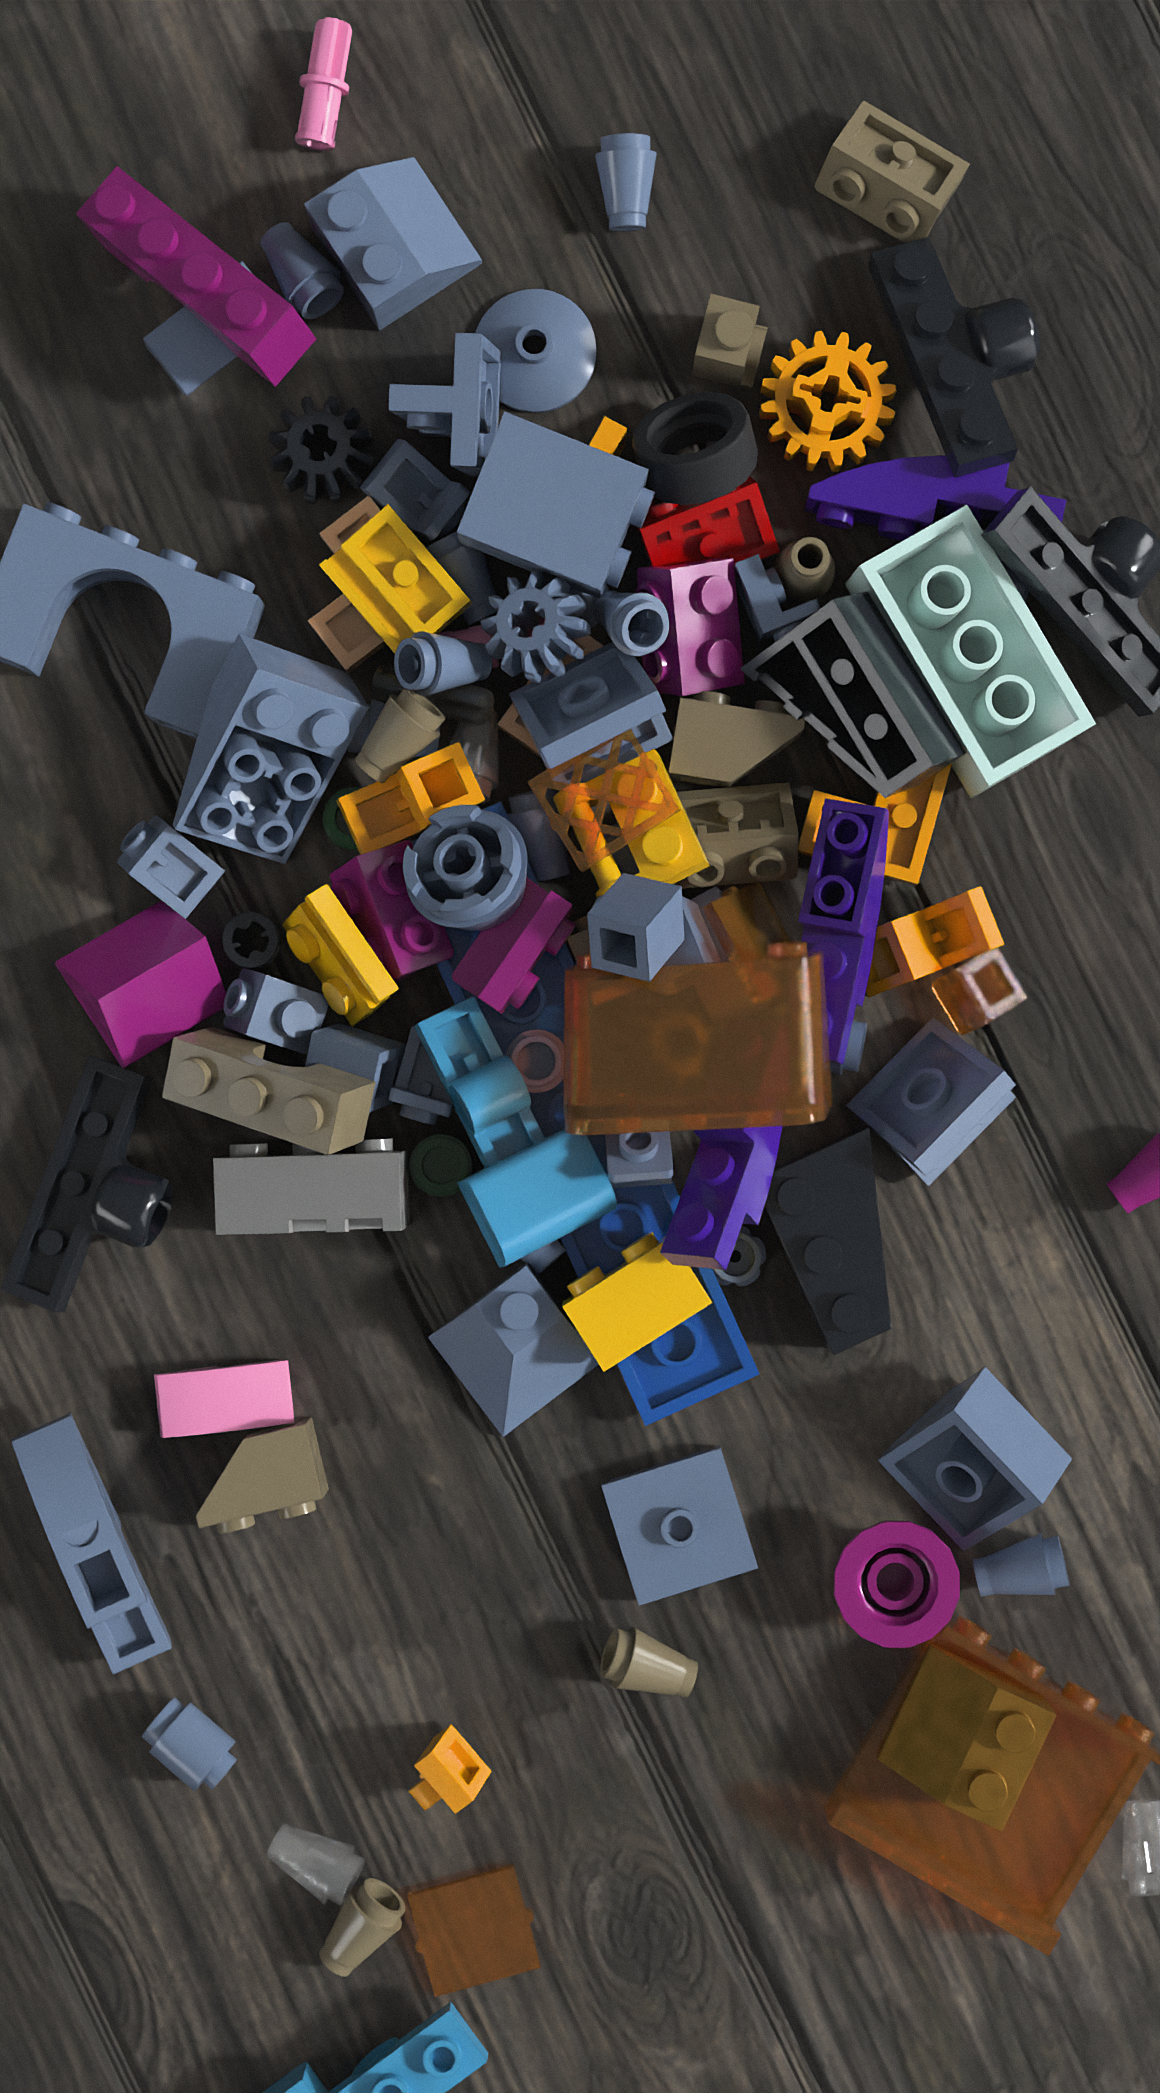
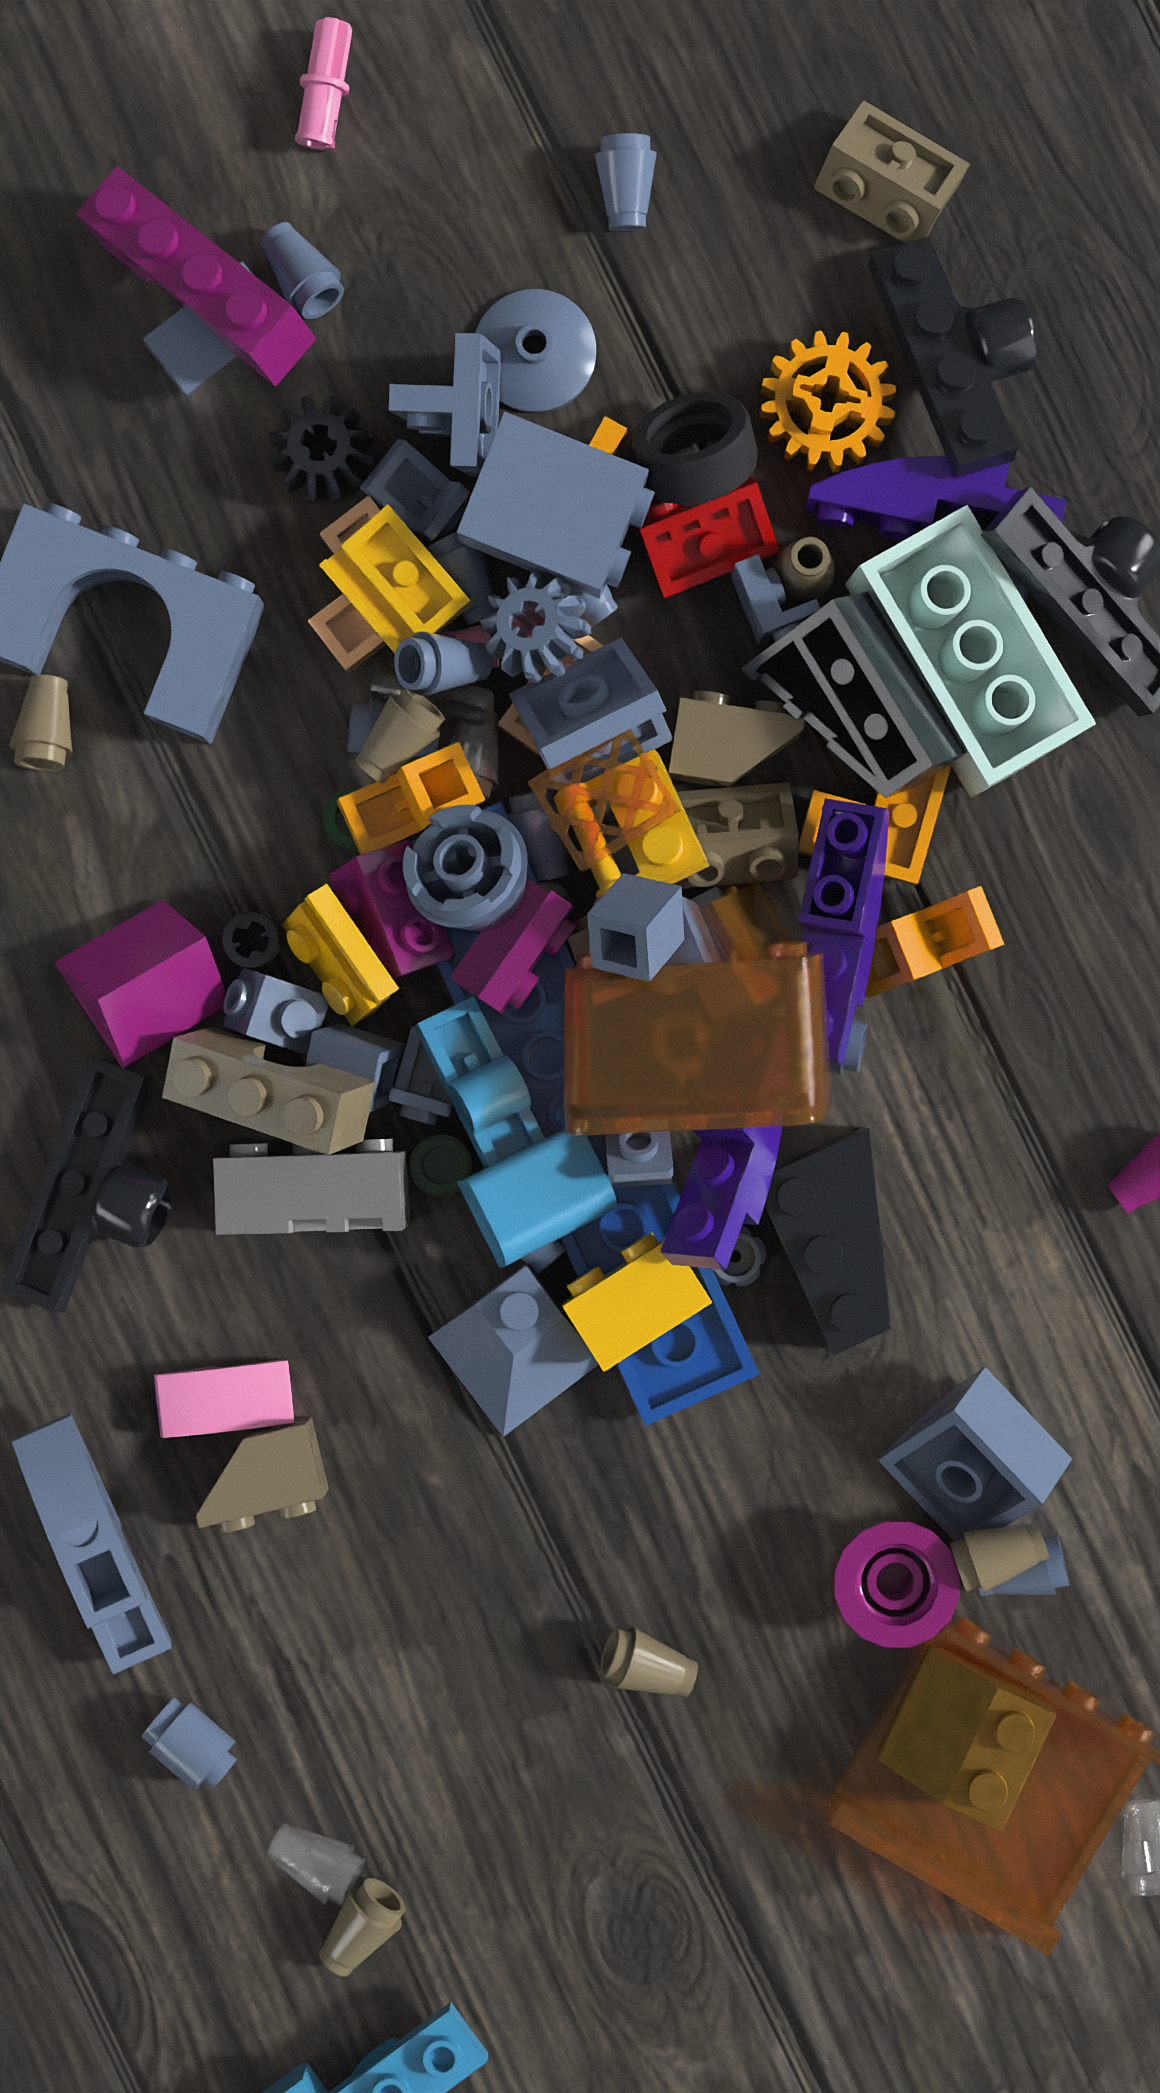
sand blue bracket [117,815,225,919] -> none
sand blue slope [173,634,369,864] -> none
sand blue slope [304,157,482,331] -> none
light orange tile [408,1724,492,1814] -> none
clear orange piece [408,1864,541,1997] -> none
plate [506,1030,569,1093] -> none
sand blue cone [593,590,669,656] -> none
sand blue plate [601,1445,758,1606] -> none
magenta bracket [636,558,745,696] -> none
dark tan brick [692,294,768,390] -> none
sand blue bracket [846,1017,1016,1186] -> none
clear orange slope [931,947,1027,1035] -> none
none -> dark tan cone [9,675,73,772]
none -> dark tan cone [950,1522,1050,1593]

